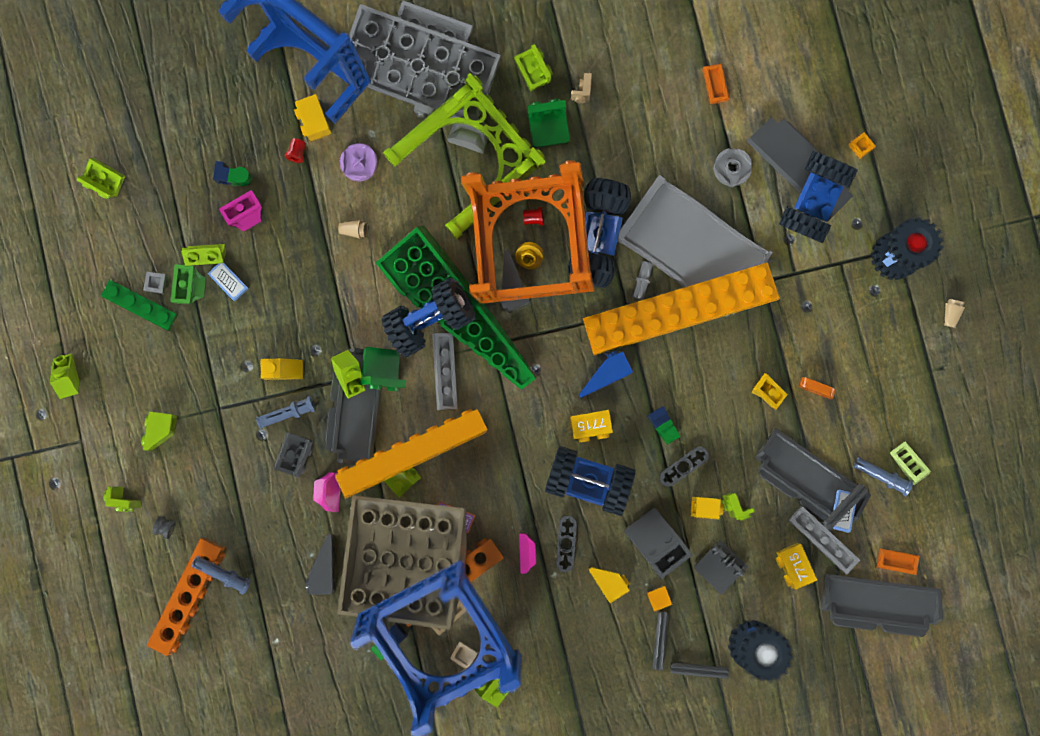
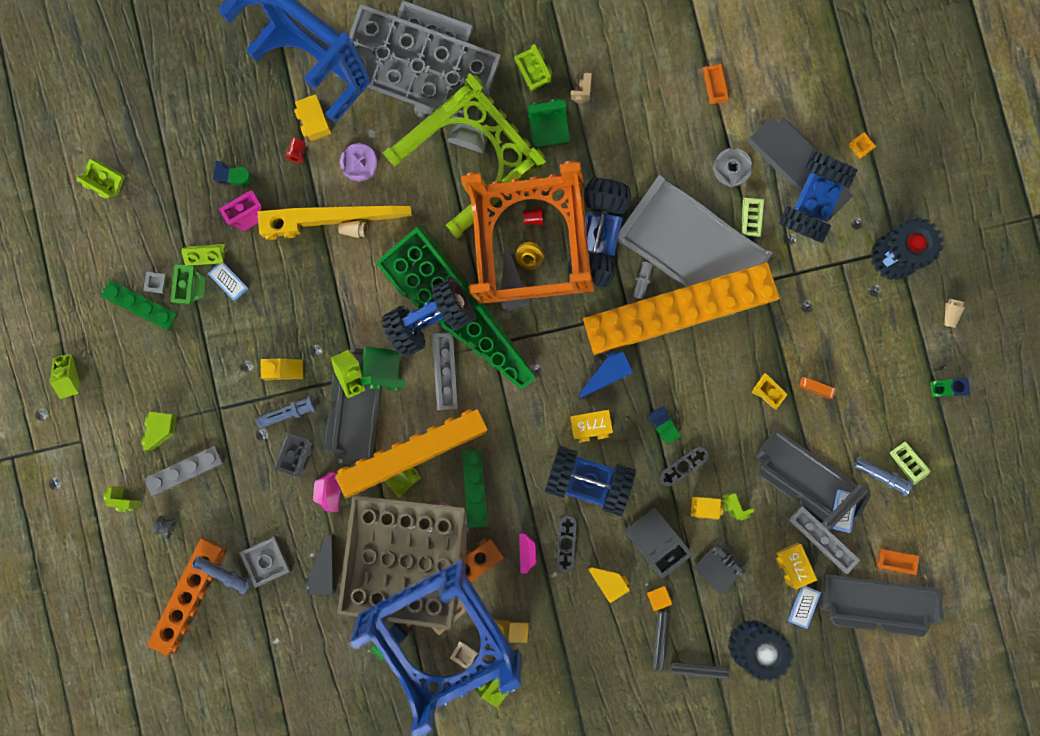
none -> light grey plate [144,446,224,496]
none -> light grey tile [239,536,291,588]
none -> yellow piece [258,206,412,240]
none -> green plate [462,449,487,528]
none -> yellow slope [494,619,529,643]
none -> yellowish green slope [741,197,764,237]
none -> tile [788,586,821,629]
none -> leg [930,378,970,397]

